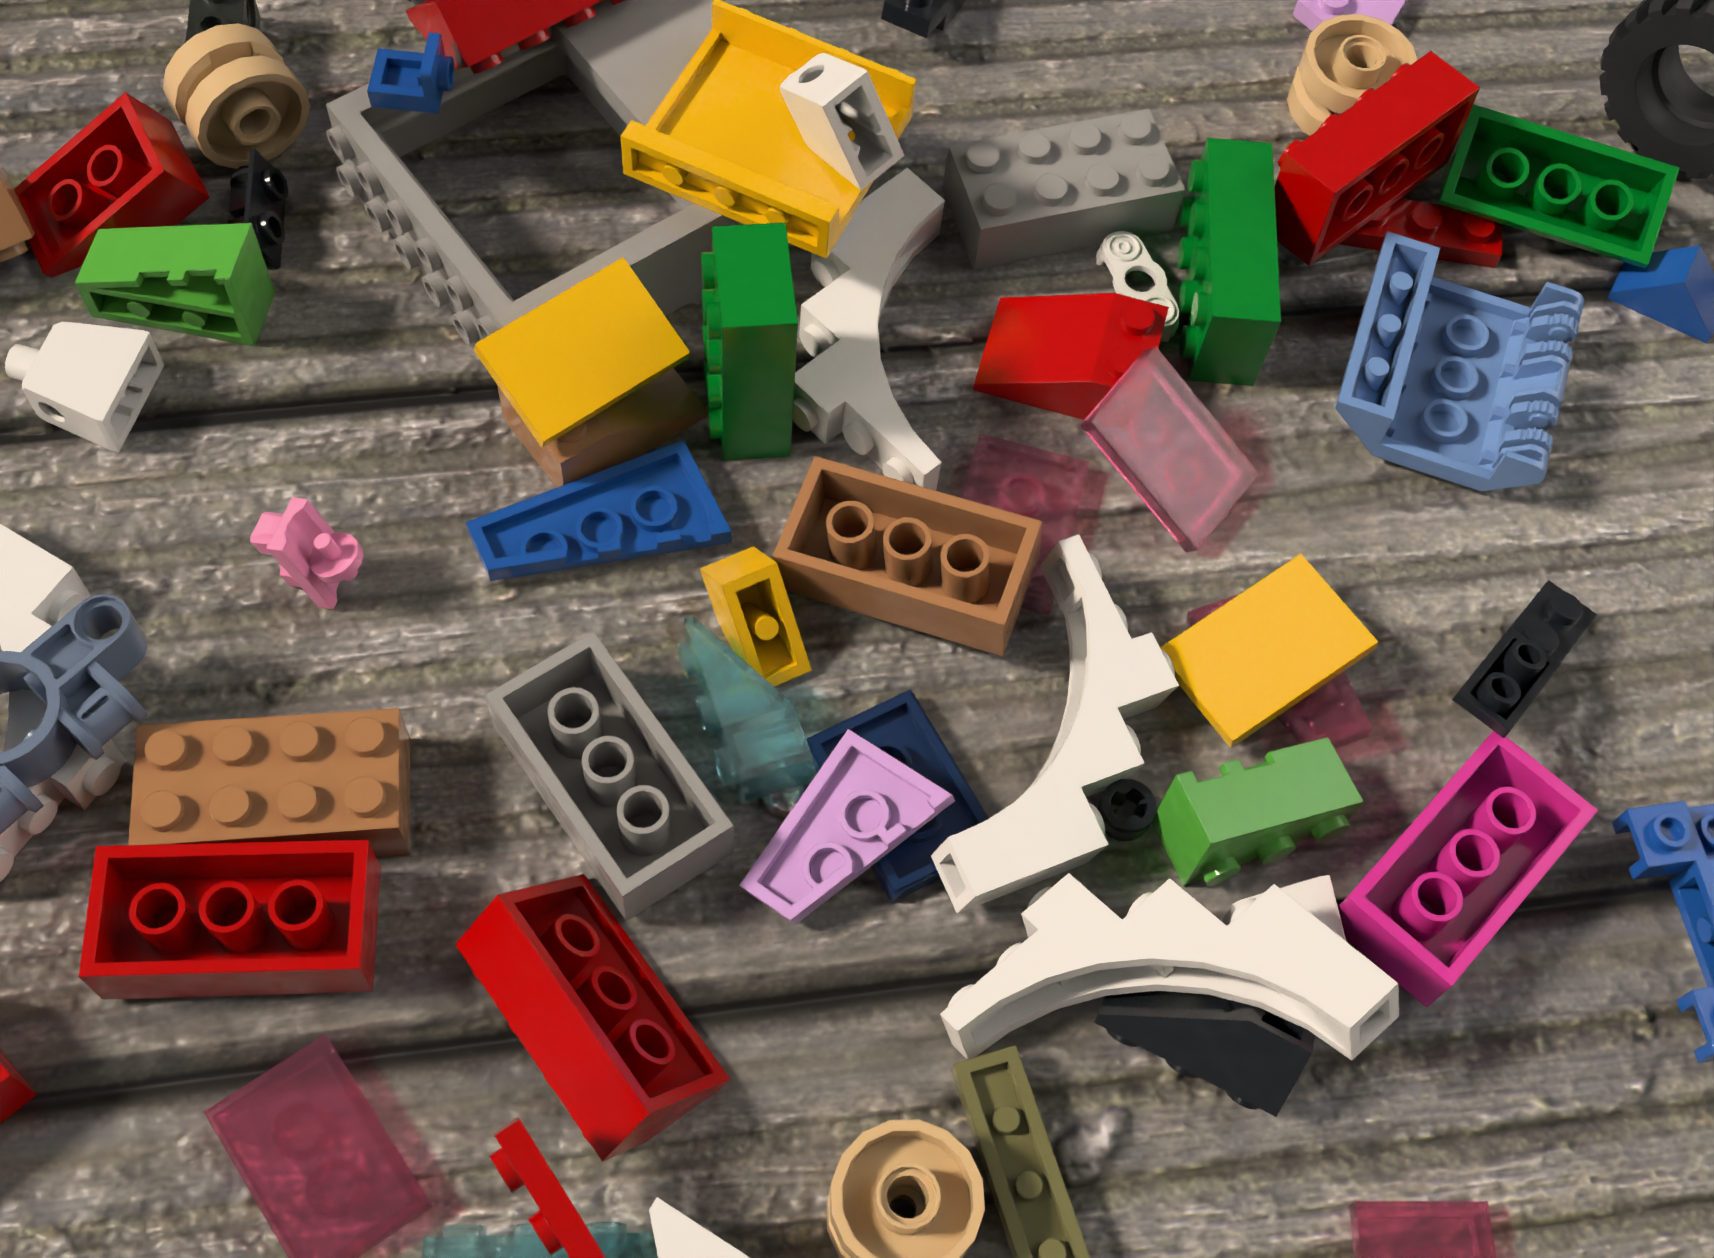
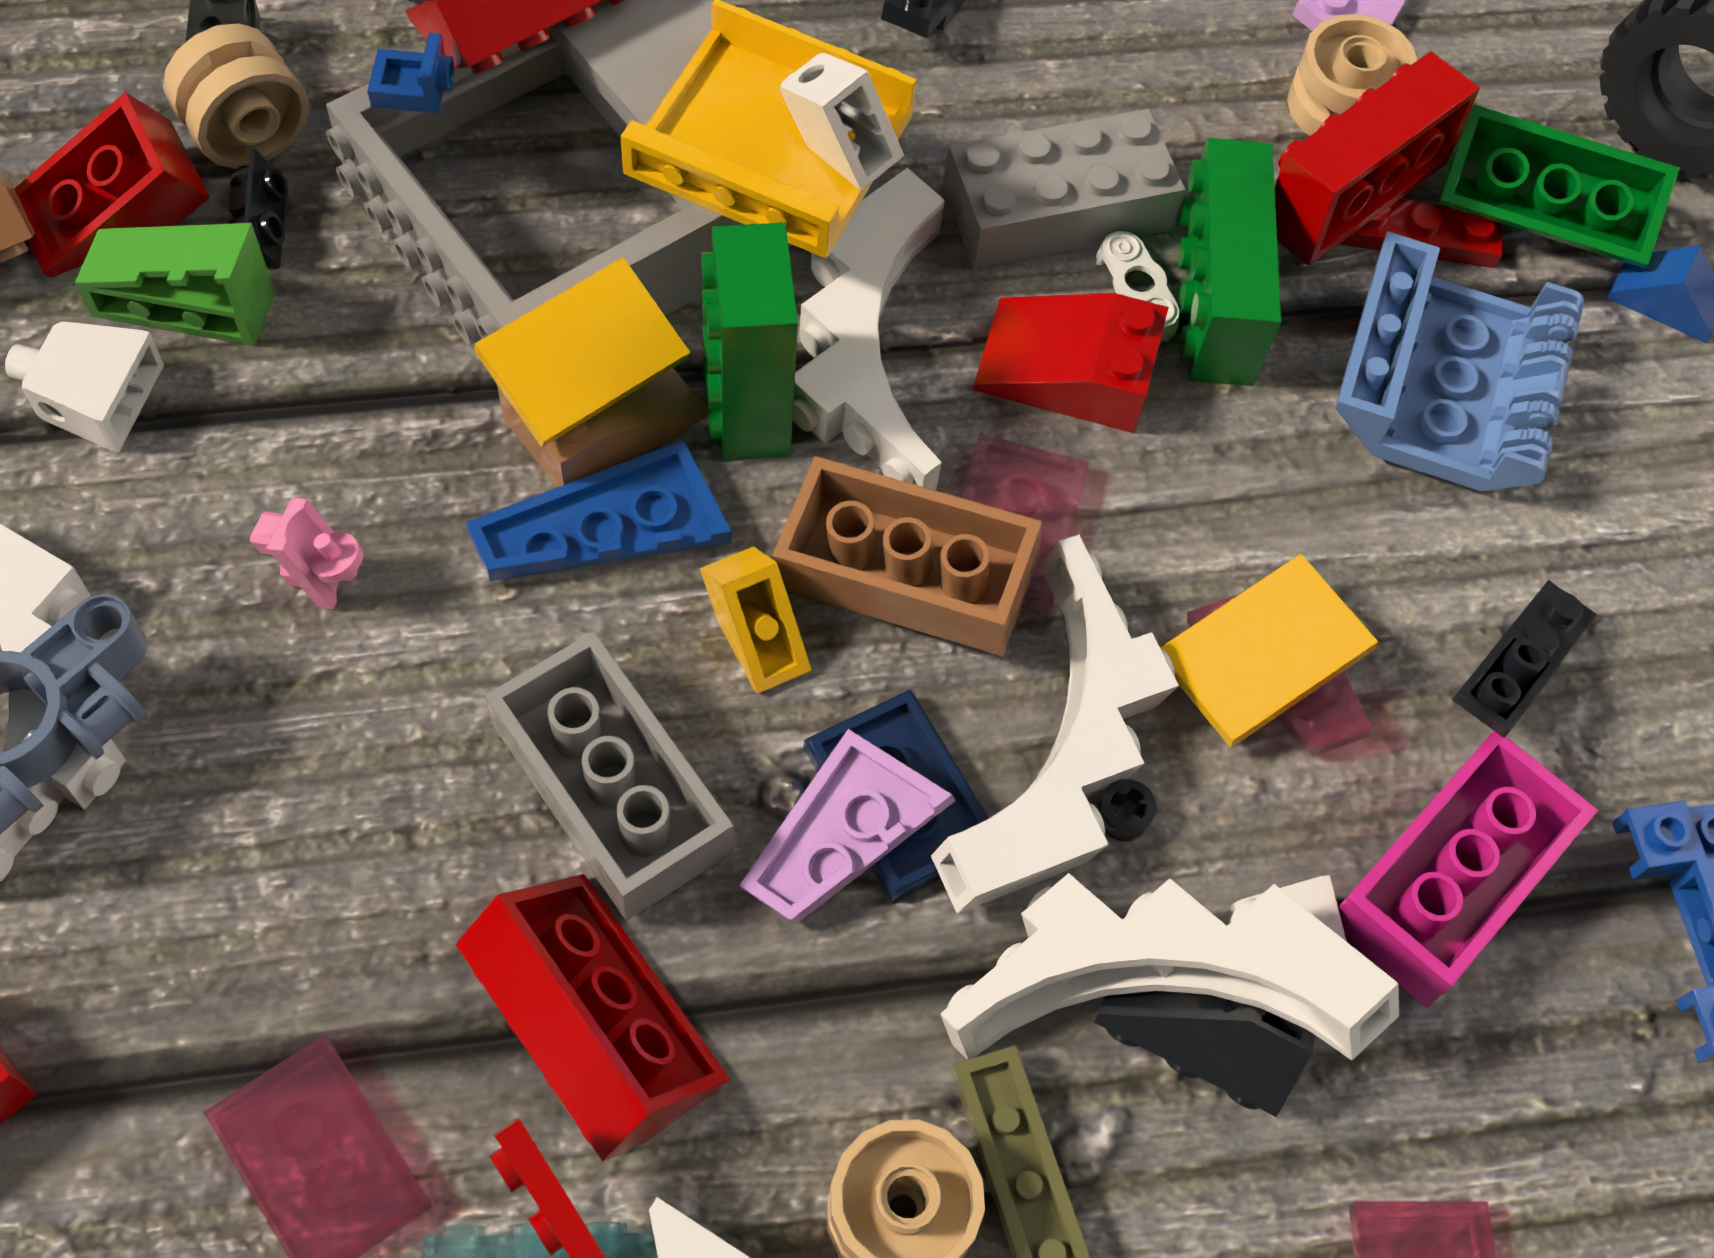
red brick [78,840,381,1000] -> none
medium nougat brick [128,708,410,857] -> none
clear light blue slope [676,616,813,804] -> none
clear pink tile [1080,346,1259,553] -> none
bright green wedge [1151,737,1364,887] -> none

